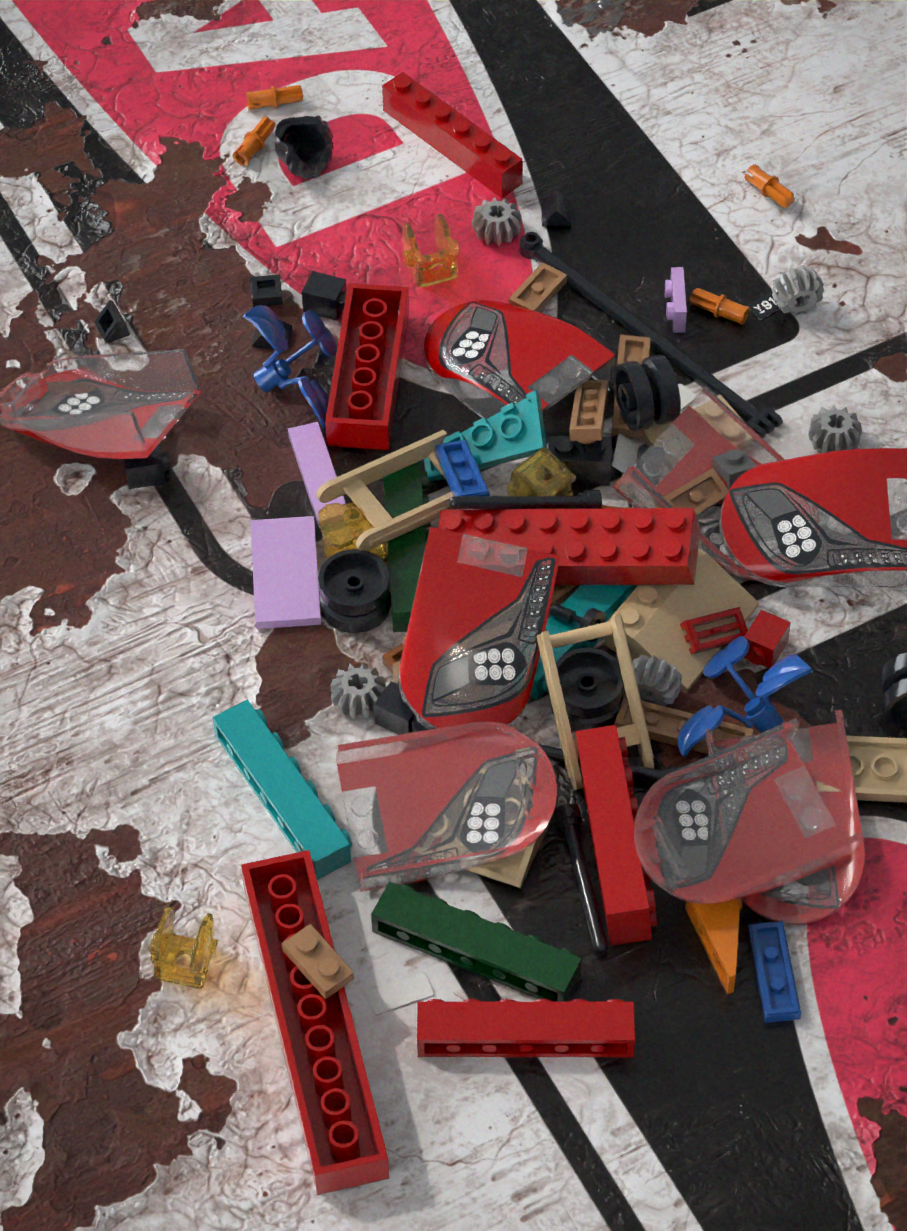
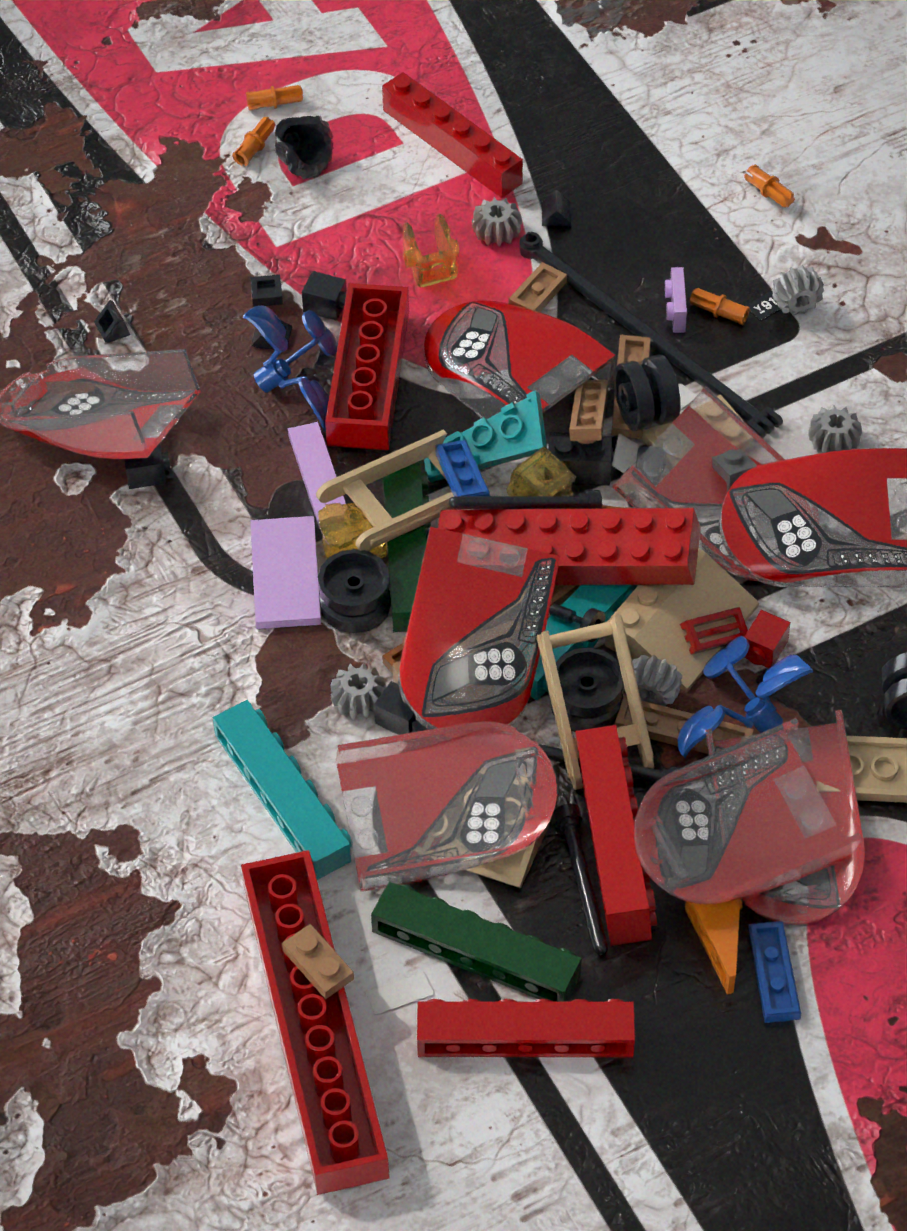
clear yellow piece [150,907,219,989] -> none
medium nougat plate [659,468,729,516] -> none

